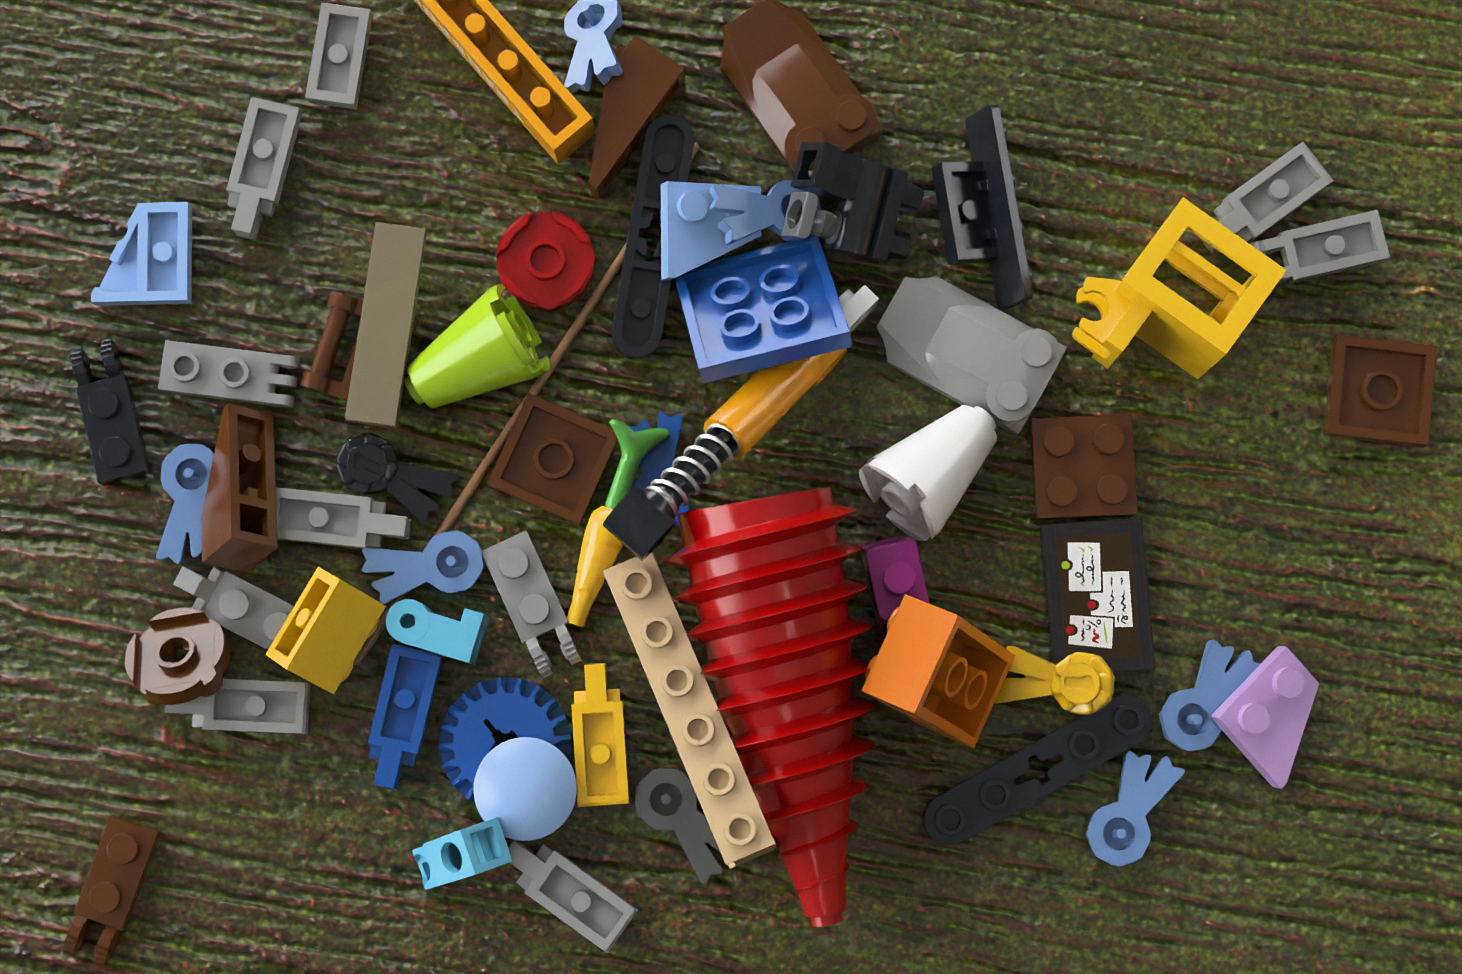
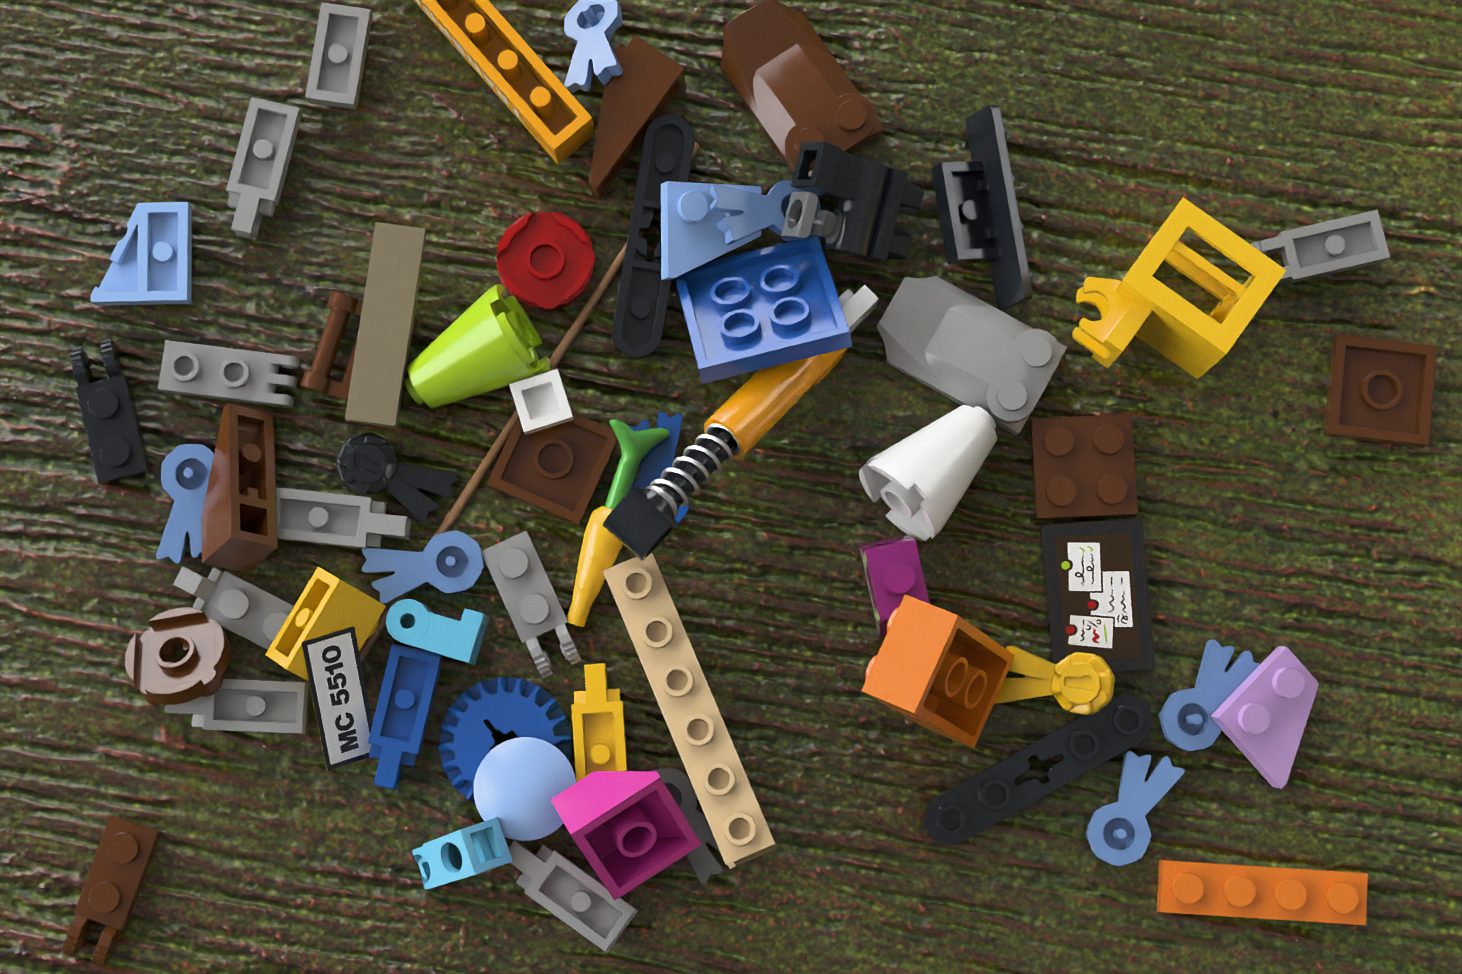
red cone [663,487,877,927] -> none
light grey hinge [1199,142,1334,253] -> none
none -> sticker [301,626,373,771]
none -> white plate [509,369,574,435]
none -> dark pink slope [550,771,702,901]
none -> orange plate [1157,860,1368,925]

